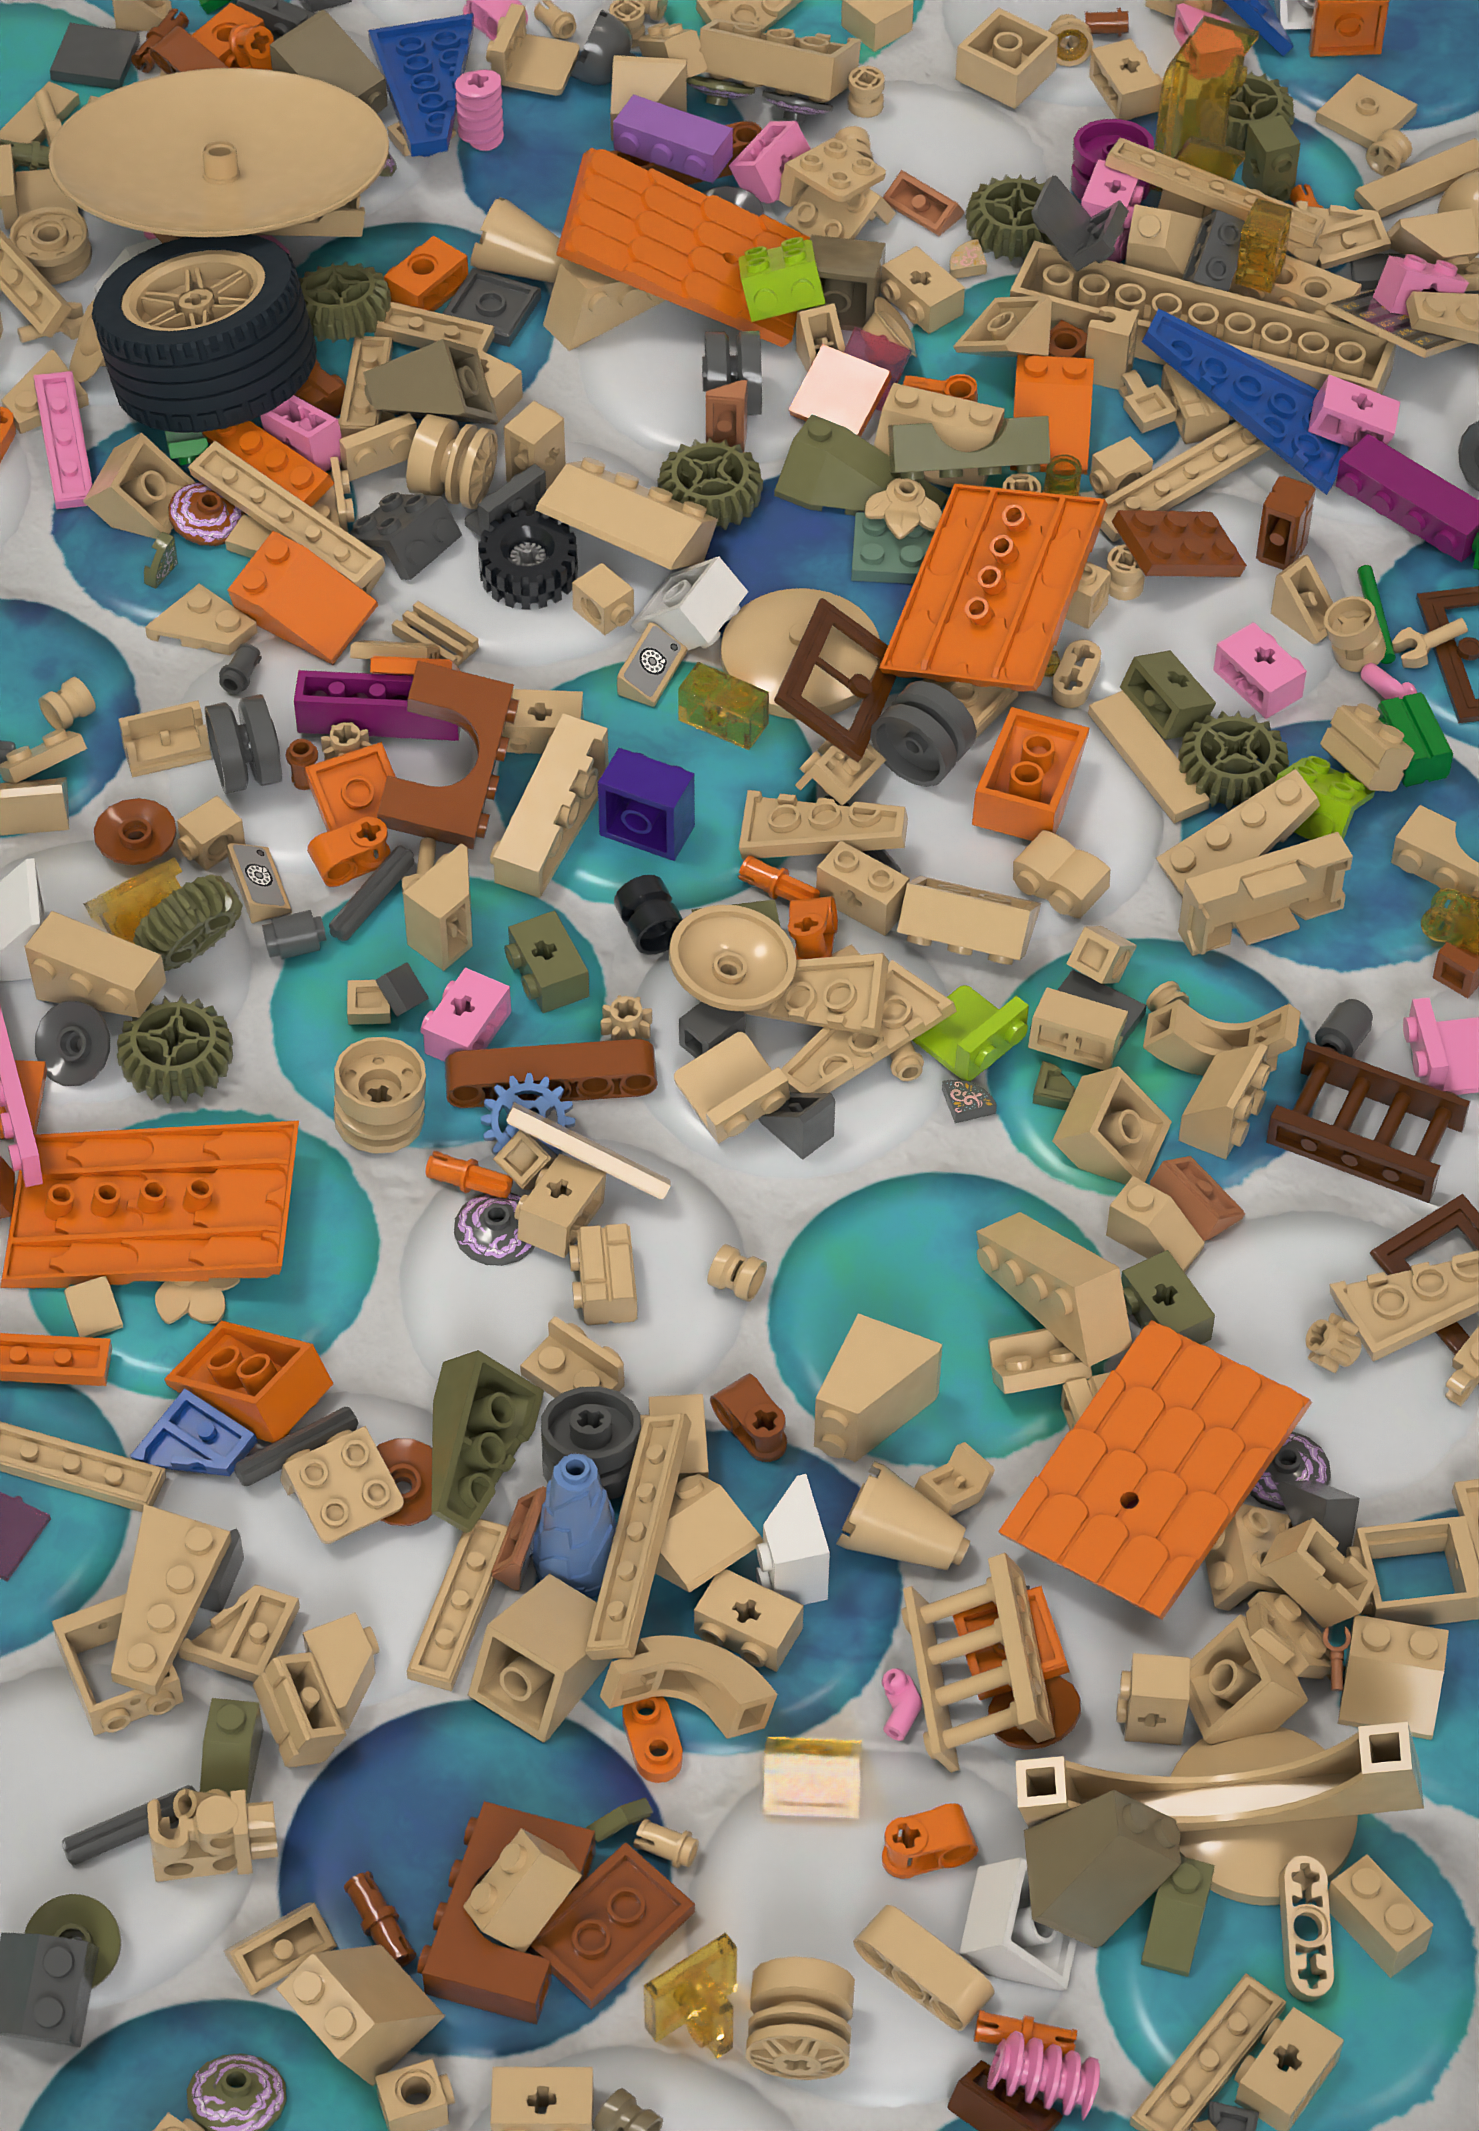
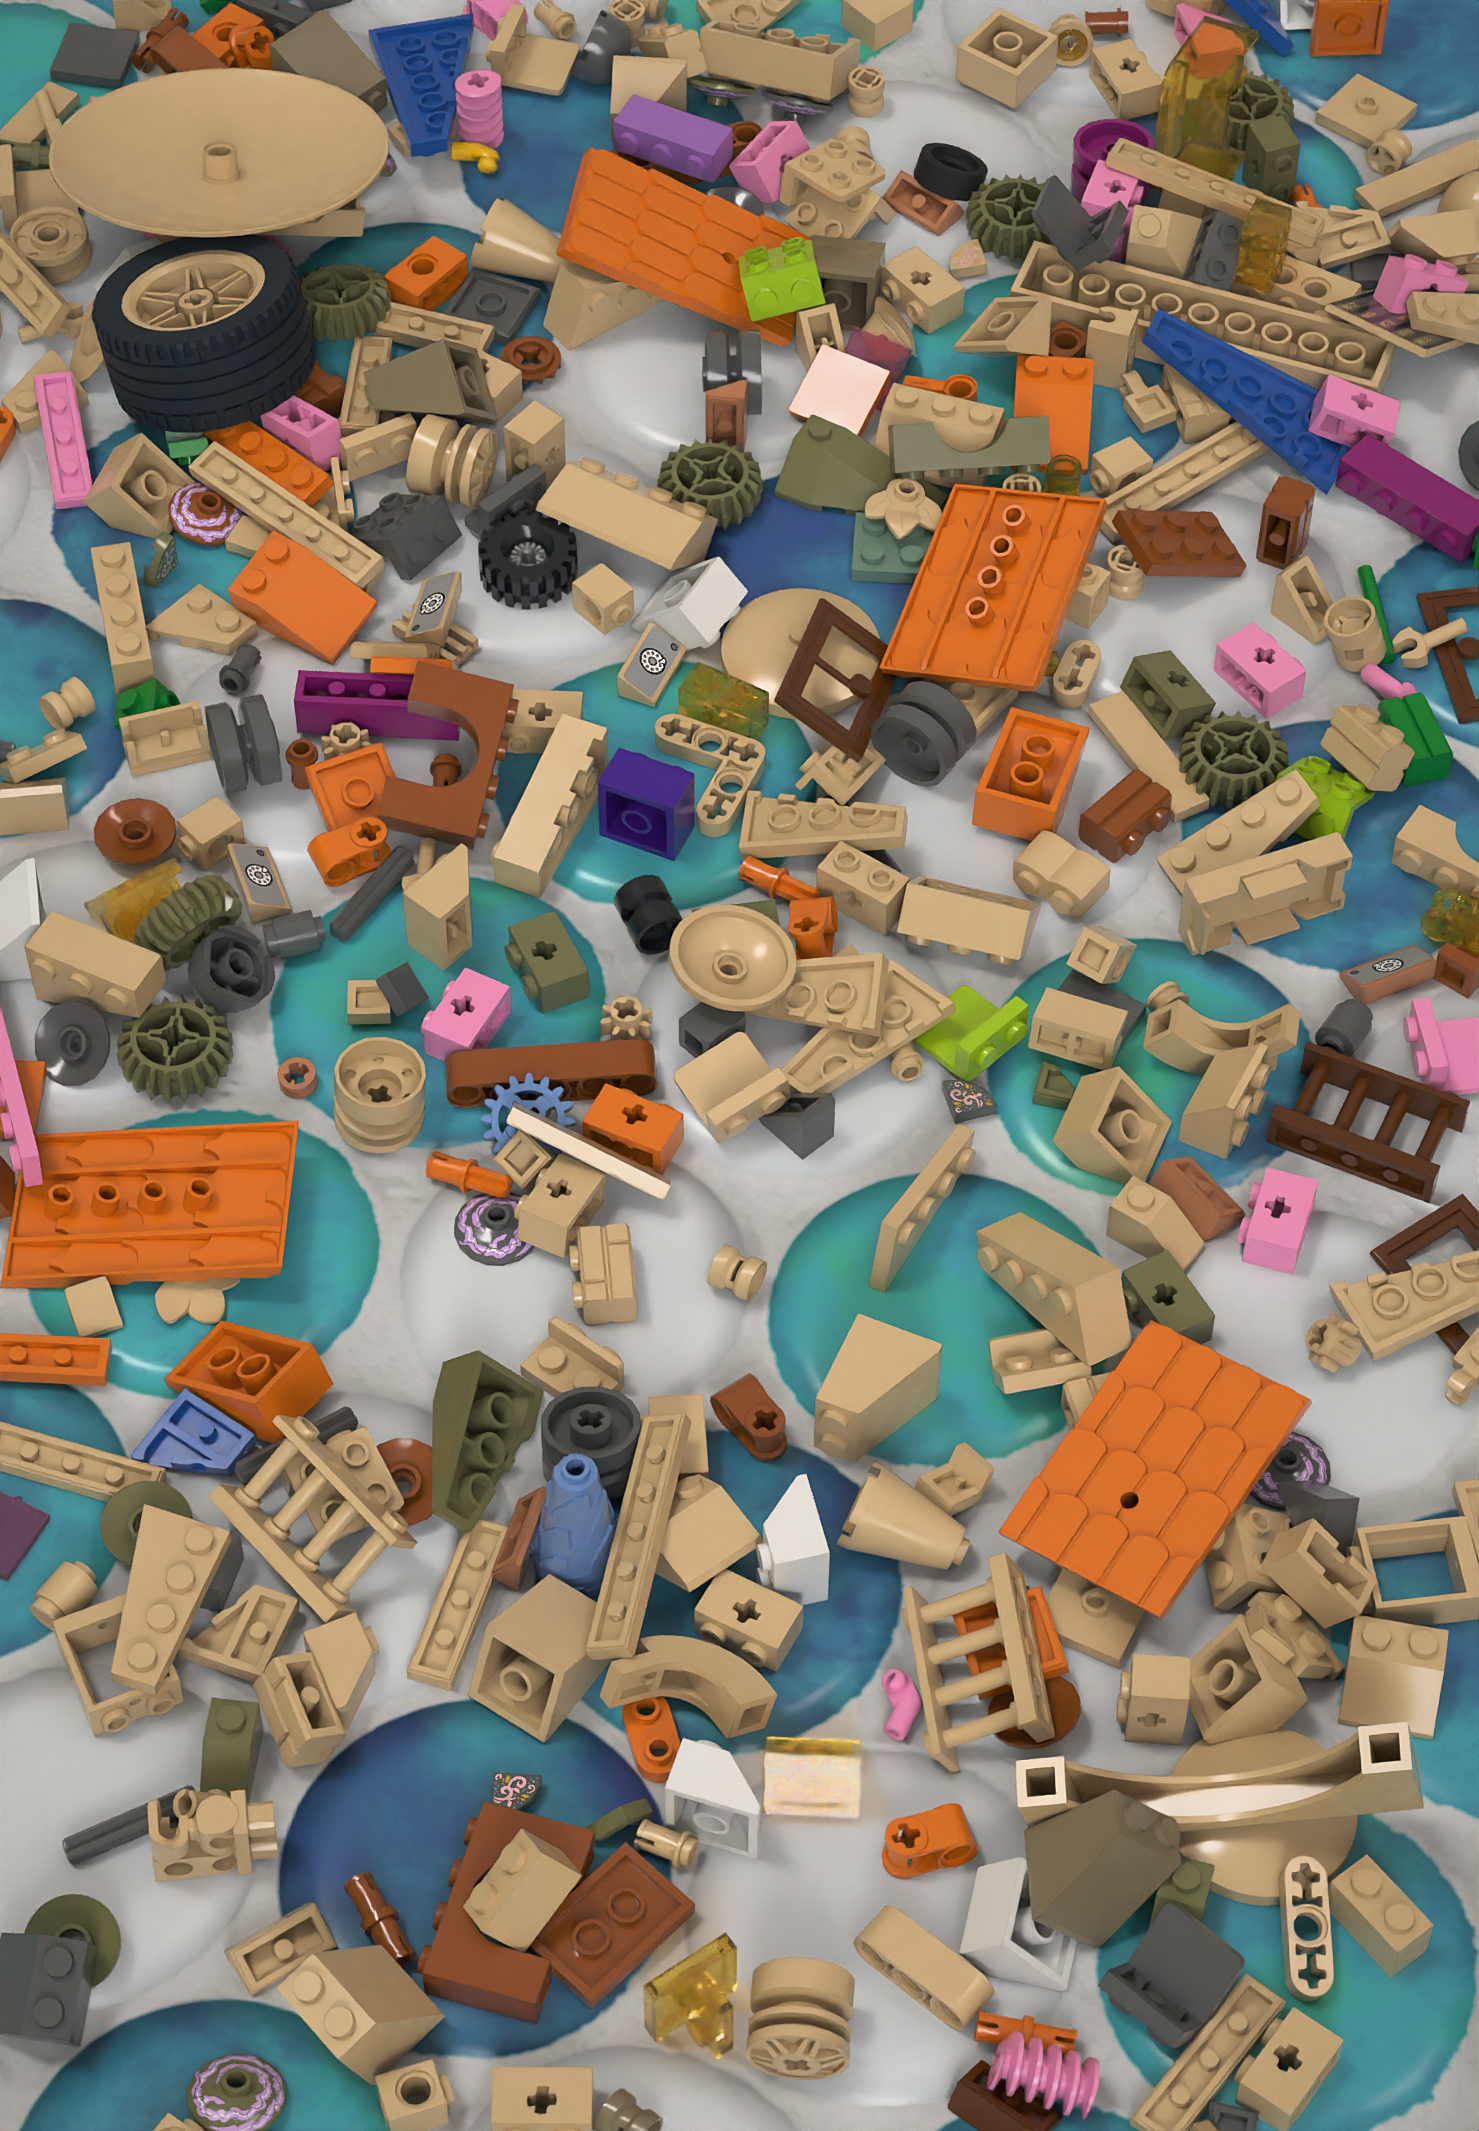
nougat hand [1322,1626,1351,1692] -> none
none -> tan brick [30,1561,98,1631]
none -> tan brick [91,542,155,696]
none -> olive dish [100,1481,193,1567]
none -> green bracket [114,679,180,731]
none -> dark grey cylinder [187,925,275,1013]
none -> tan fence [208,1415,418,1623]
none -> nougat bush [277,1057,318,1099]
none -> slope [404,571,462,648]
none -> dark orange pin [429,754,462,787]
none -> yellow arm [452,141,500,174]
none -> dark grey tile [491,1772,542,1811]
none -> dark orange gear [500,336,561,386]
none -> orange brick [582,1083,684,1175]
none -> tan beam [655,713,766,838]
none -> white slope [665,1738,761,1859]
none -> tan wing [869,1124,976,1293]
none -> black tyre [913,143,988,202]
none -> tan plate [1046,1568,1147,1668]
none -> dark orange brick [1078,769,1172,863]
none -> dark grey bracket [1098,1902,1245,2049]
none -> bright pink brick [1237,1167,1318,1274]
none -> nougat slope [1339,945,1437,1004]

